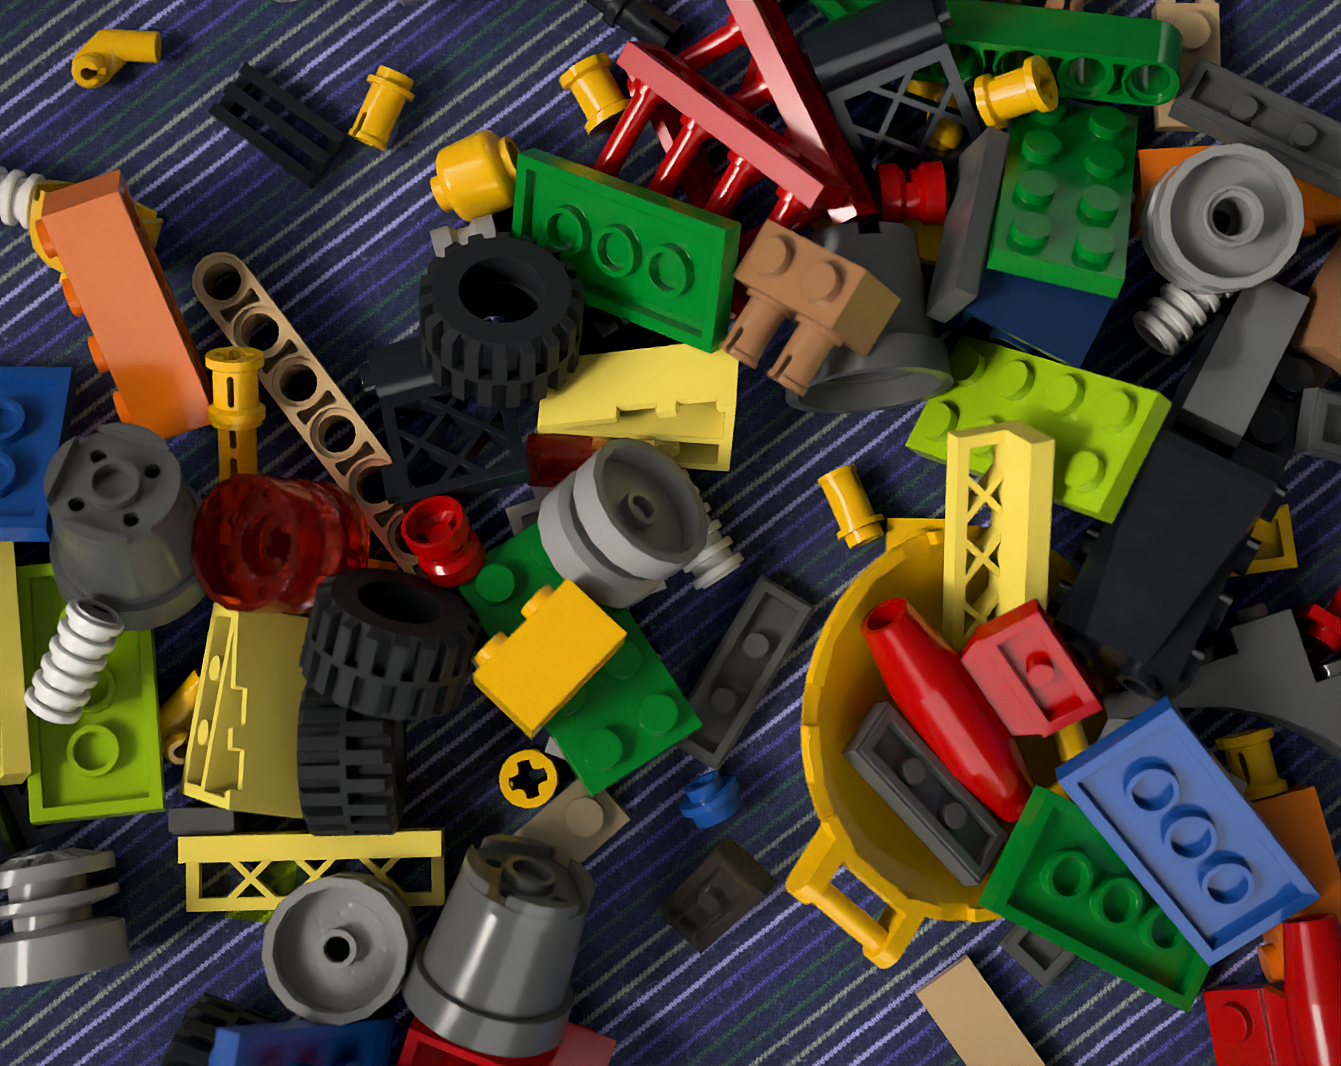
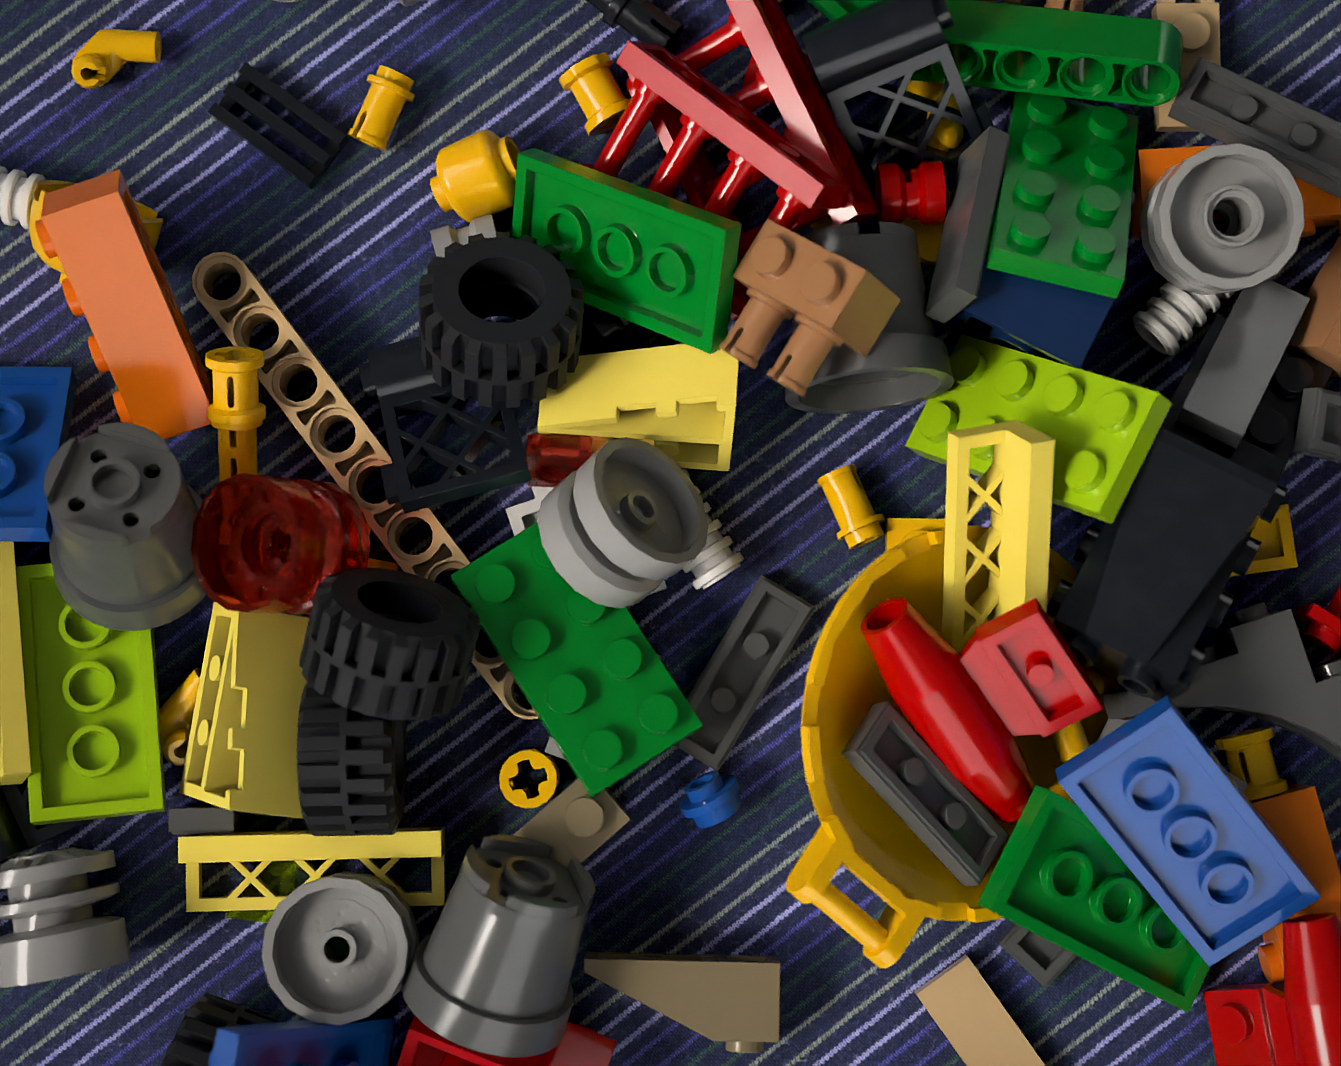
white piece [24,598,124,724] -> none
red wheel [401,496,486,587] -> none
yellow brick [473,578,627,739] -> none
clear smoke slope [654,836,777,954] -> none
yellow bush [974,55,1059,130] -> none
none -> dark tan slope [584,952,780,1053]

